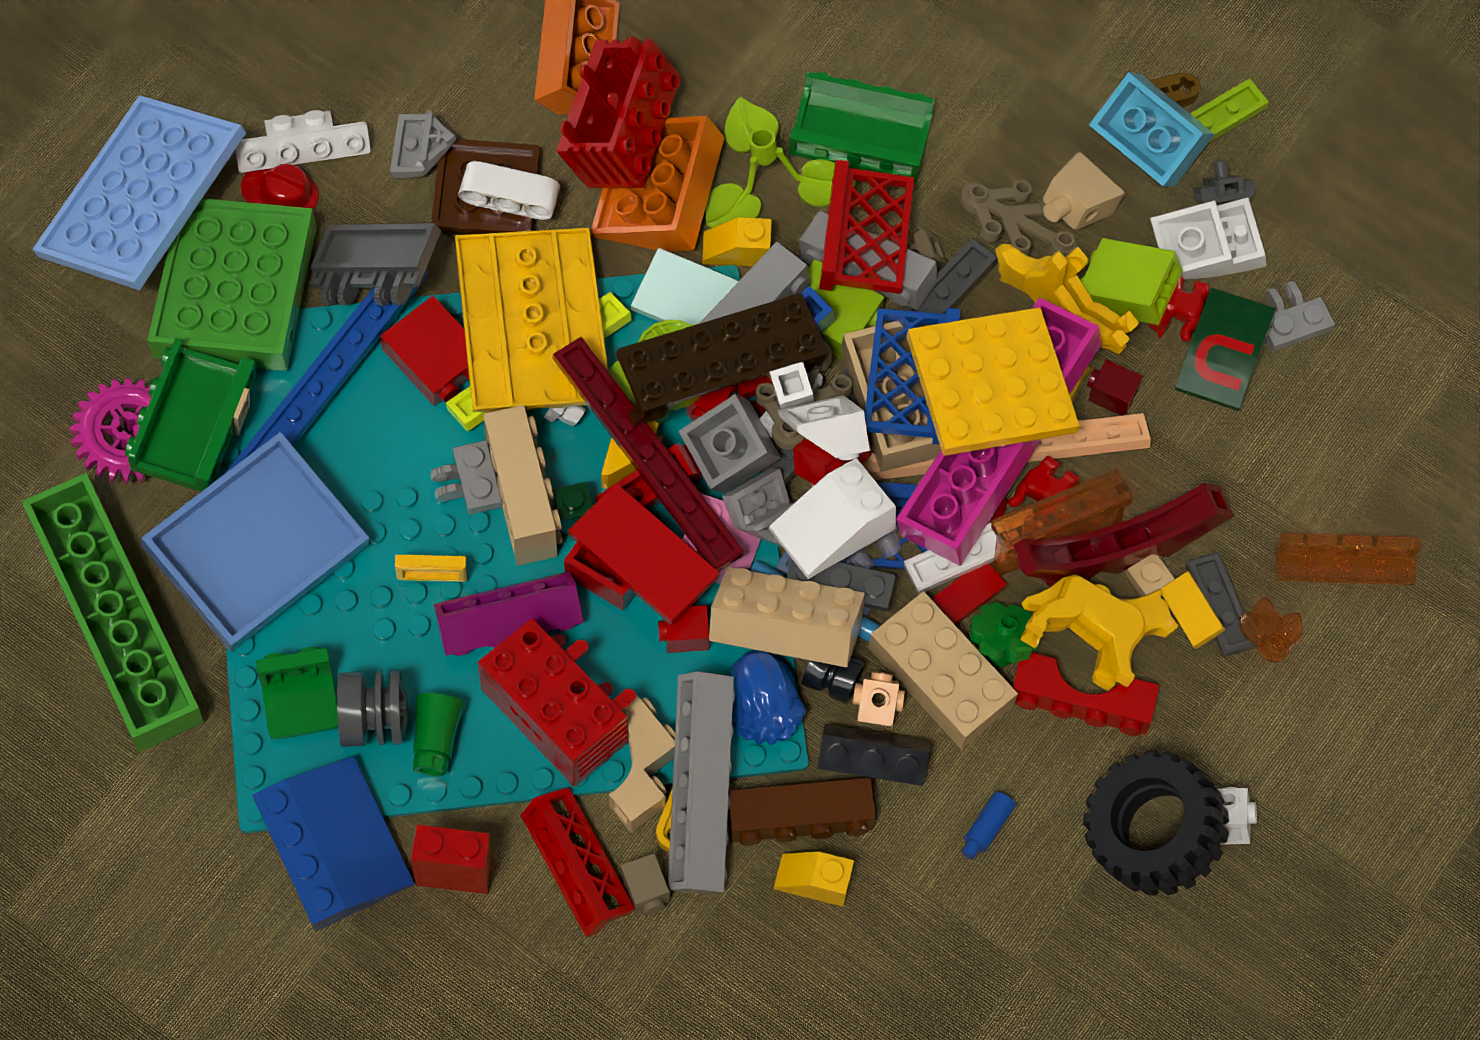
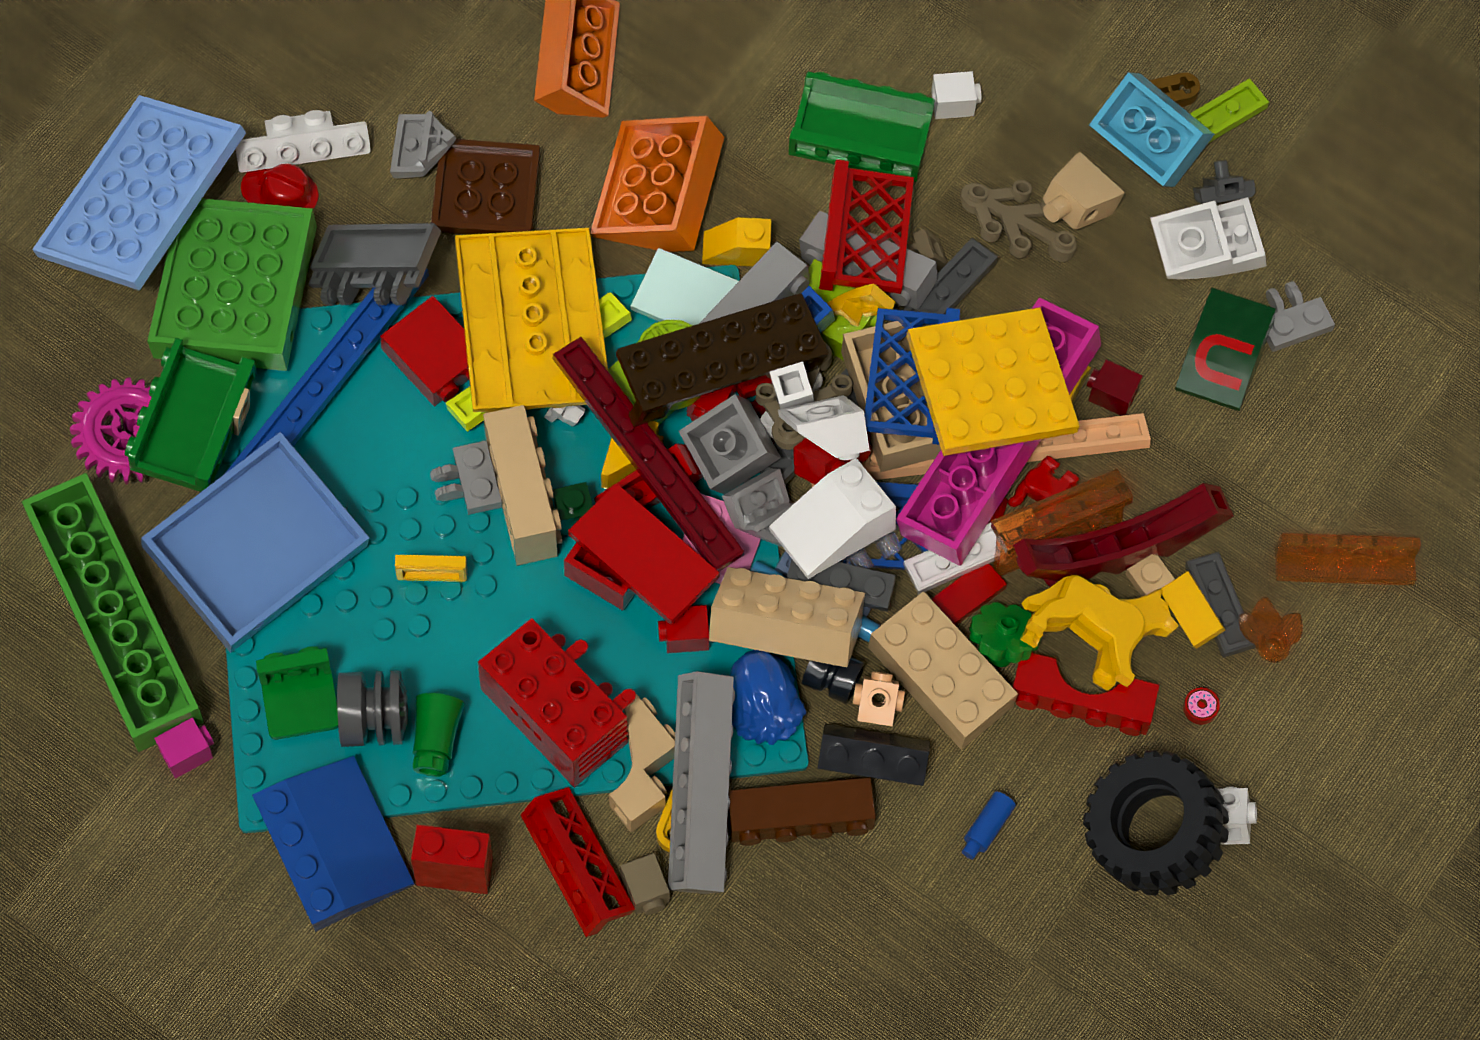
magenta brick [433,572,583,656] -> none
white beam [458,161,560,220] -> none
red piece [556,36,681,188] -> none
lime plant [705,97,857,228] -> none
yellow slope [774,852,854,907] -> none
yellow animal [995,244,1139,354] -> none
lime brick [1080,238,1183,325] -> none
red animal [1148,277,1210,342] -> none
none -> dark pink brick [154,718,214,779]
none -> yellow slope [827,284,895,327]
none -> white brick [931,71,981,119]
none -> tile [1183,687,1220,725]

